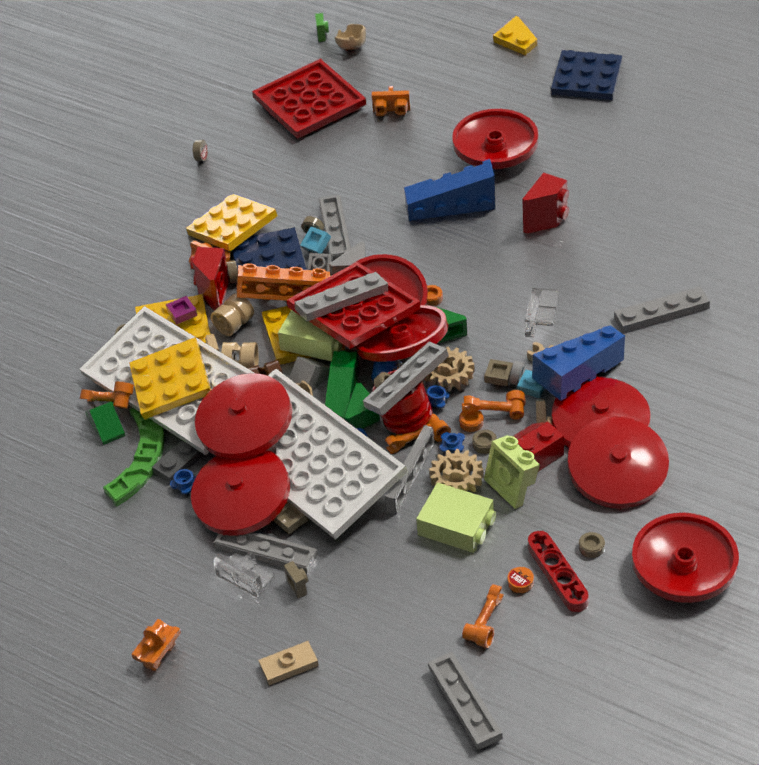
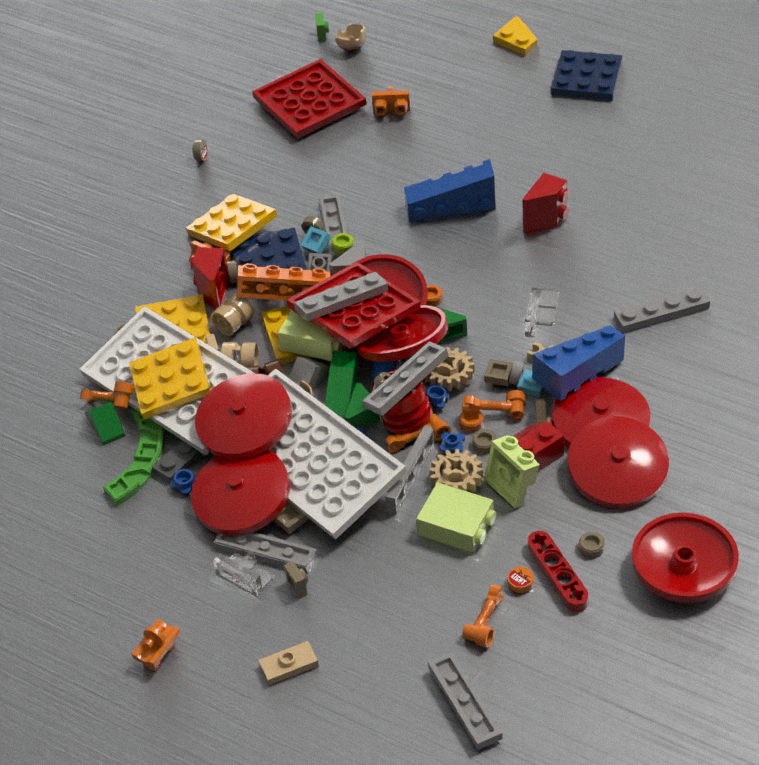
magenta plate [166,296,197,325] -> none
red dish [452,109,538,169] -> none
none -> lime tile [332,233,355,254]

